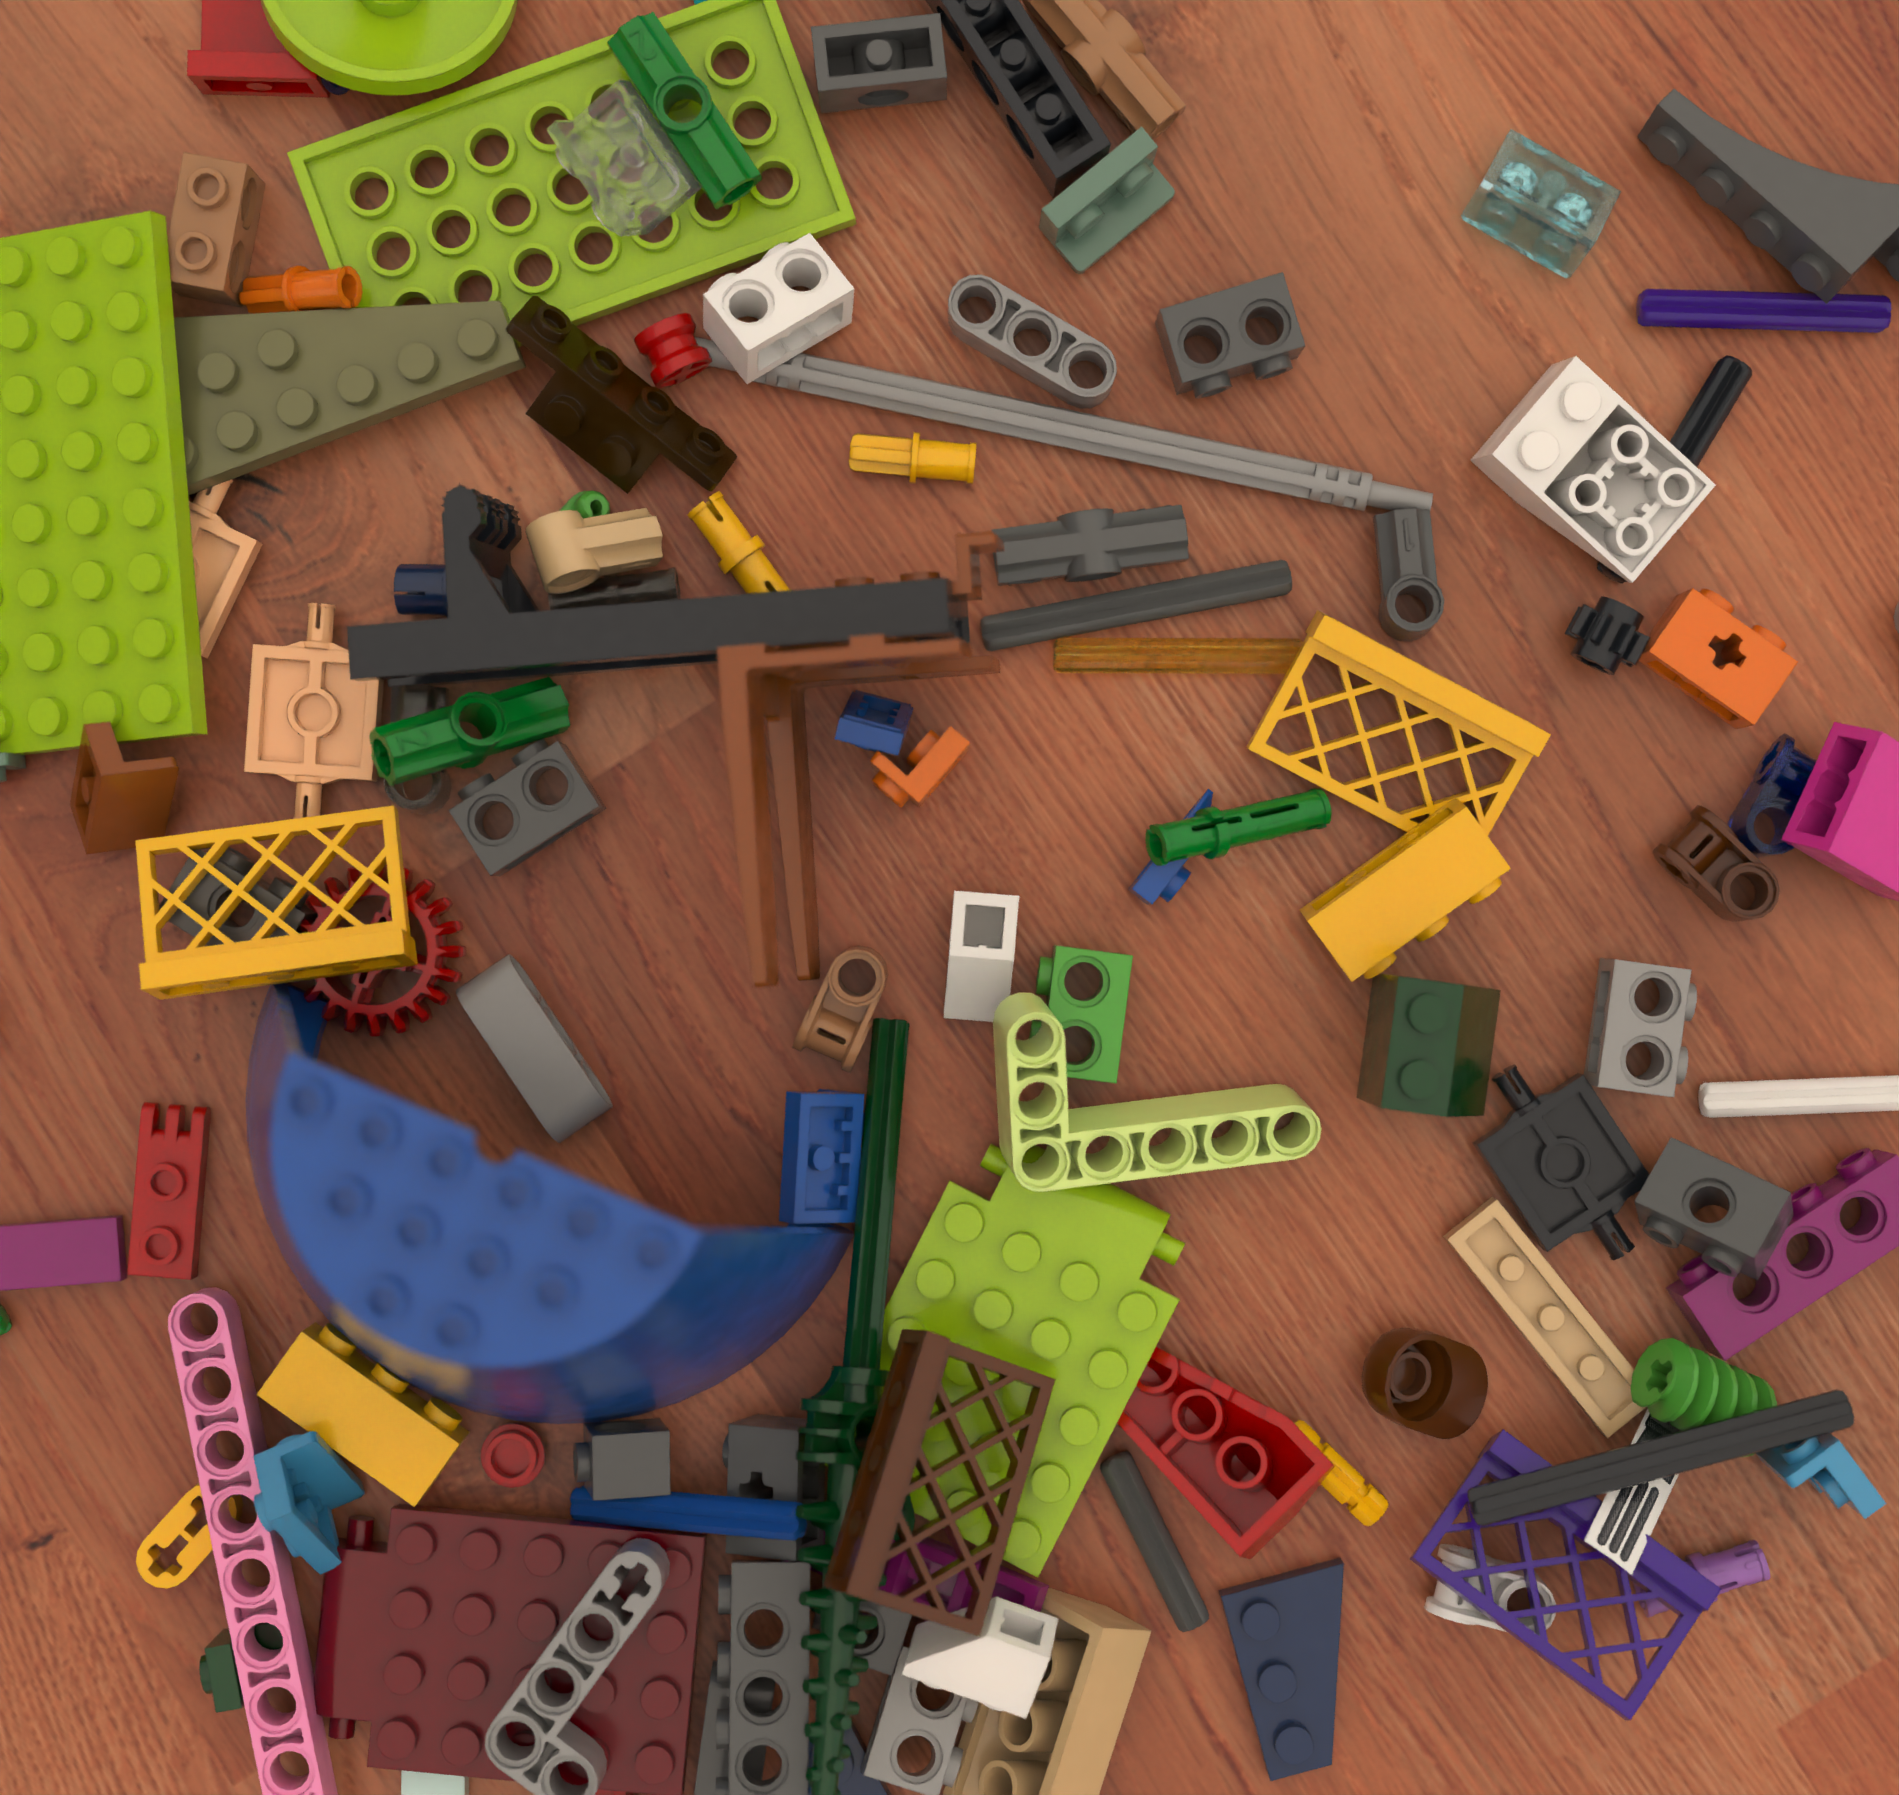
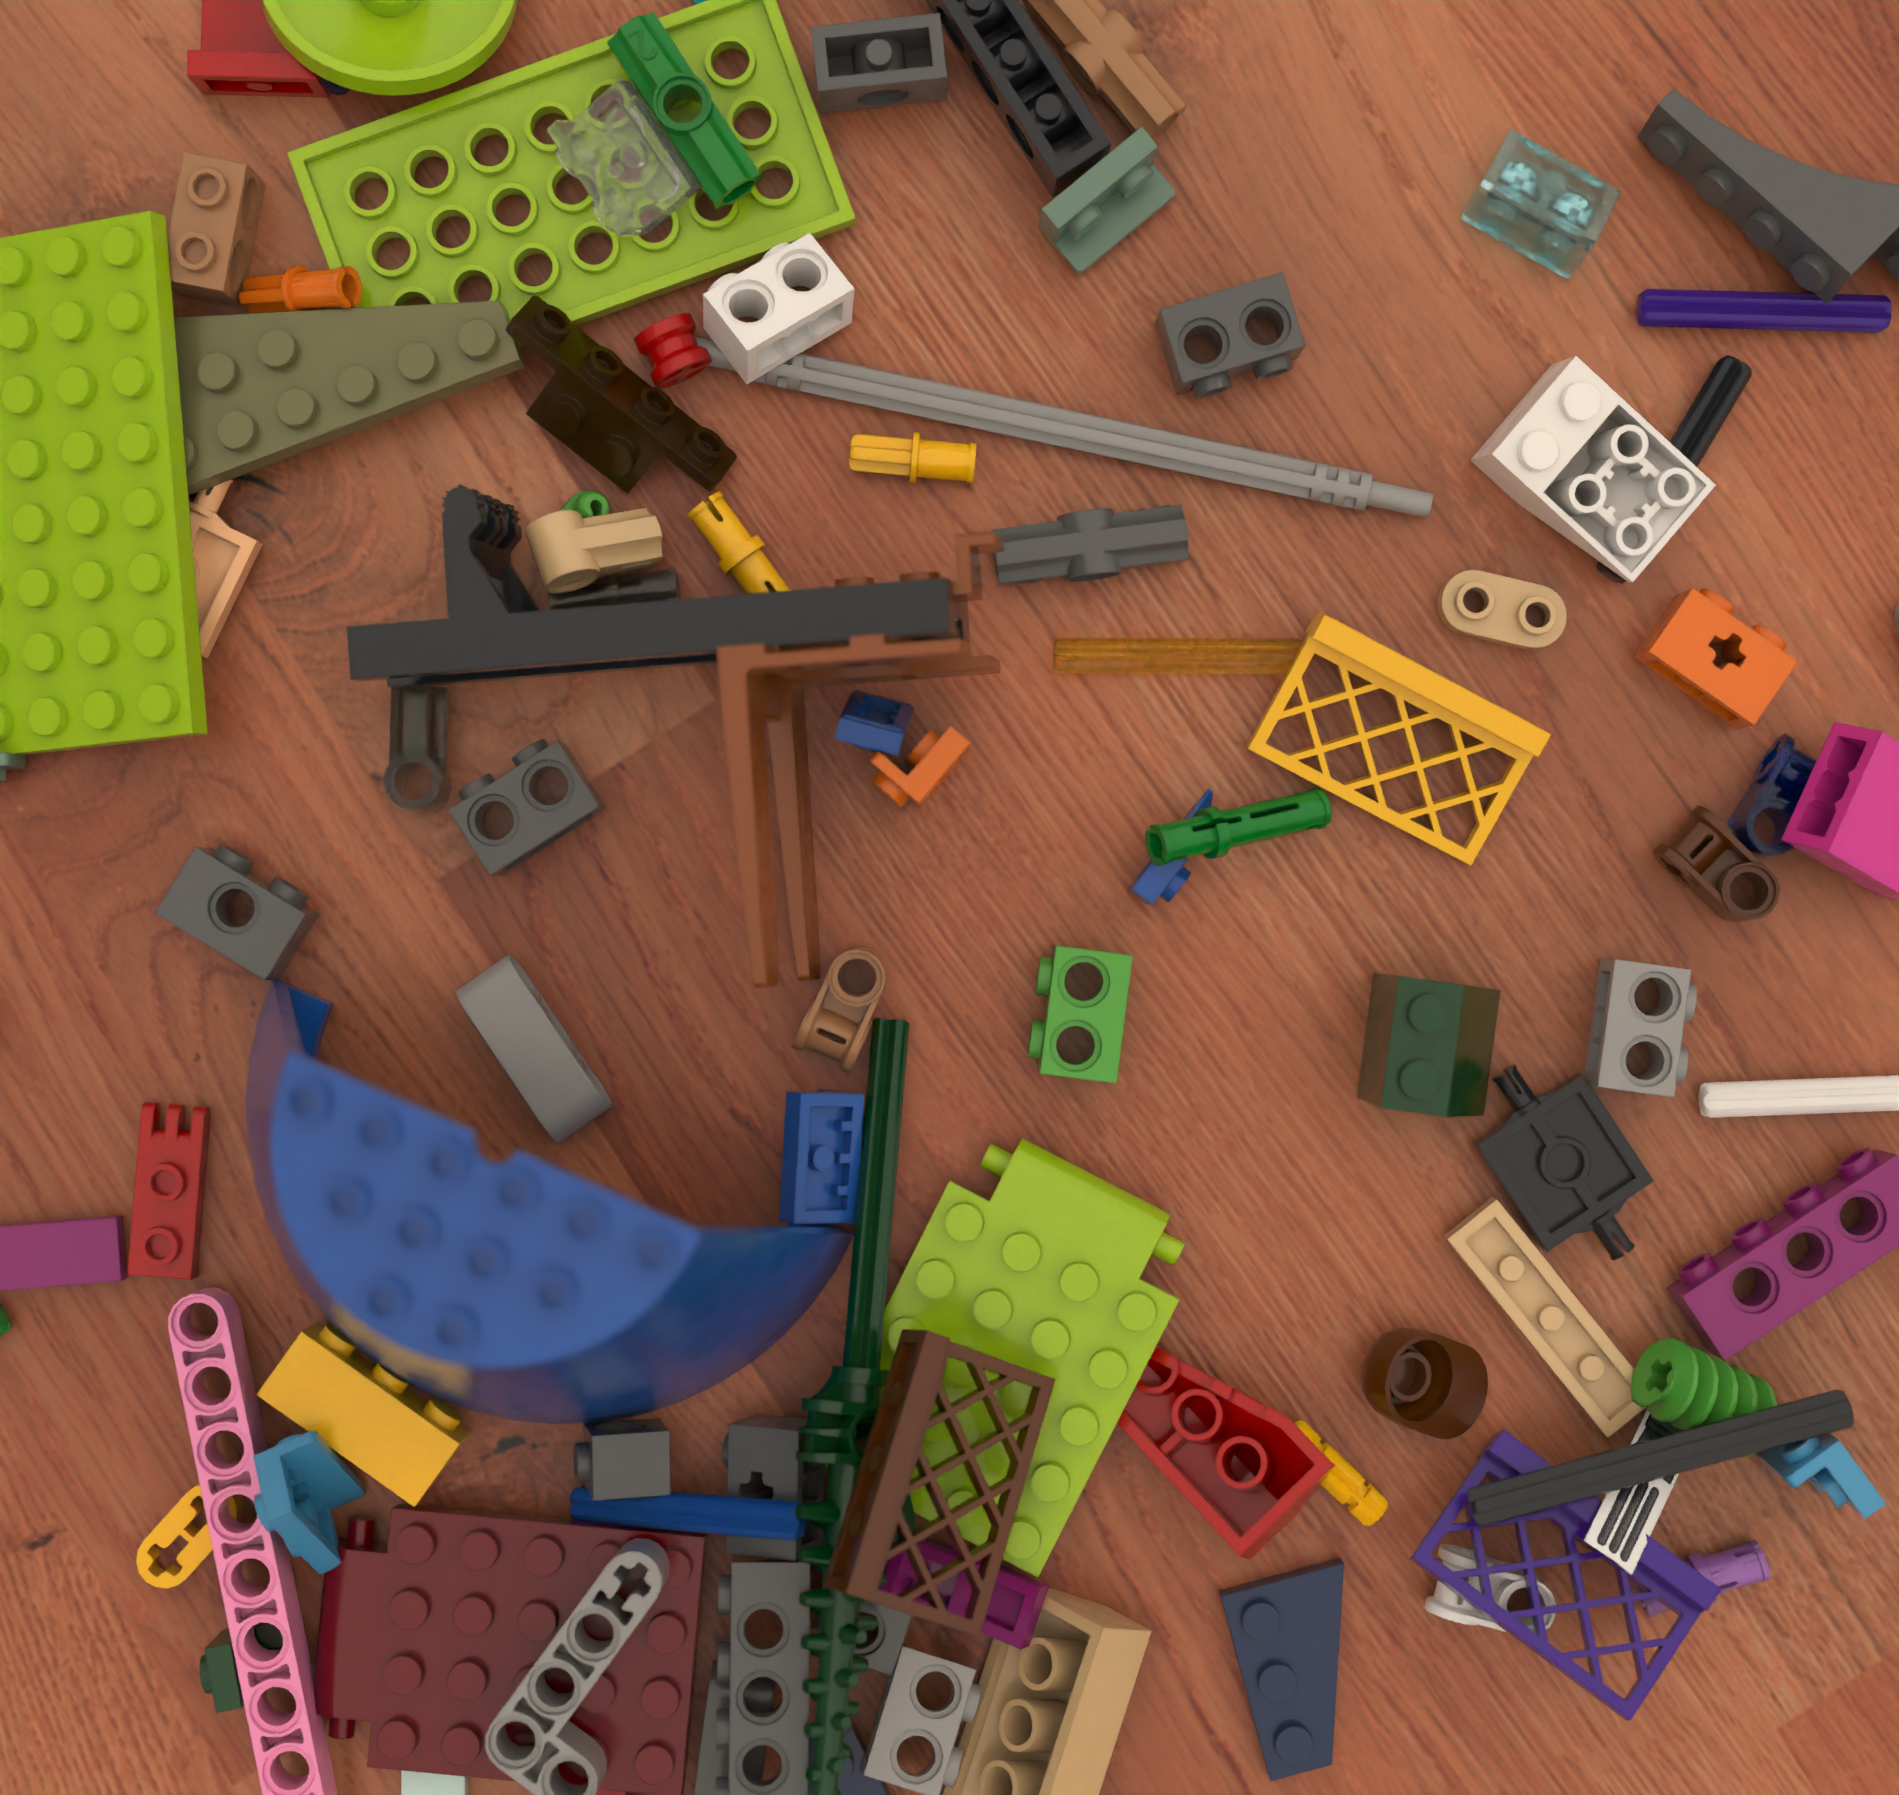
dark orange panel [70,722,179,855] -> none
yellow fence [135,805,418,1000] -> none
light nougat plate [244,603,384,819] -> none
red gear [299,865,466,1037] -> none
green piece [369,676,571,786] -> none
dark blue bush [394,564,448,618] -> none
red plate [481,1422,546,1488] -> none
white slope [902,1597,1058,1719] -> none
white slope [943,891,1019,1022] -> none
light grey beam [948,274,1117,409] -> none
dark grey axle [980,560,1292,651] -> none
yellowish green beam [993,992,1322,1192] -> none
dark grey axle [1100,1451,1209,1632] -> none
yellow brick [1300,798,1511,982] -> none
dark grey piece [1373,508,1444,642] -> none
black gear [1565,596,1650,675] -> none
dark grey brick [1634,1137,1793,1281] -> none
none -> tan plate [1437,570,1567,650]

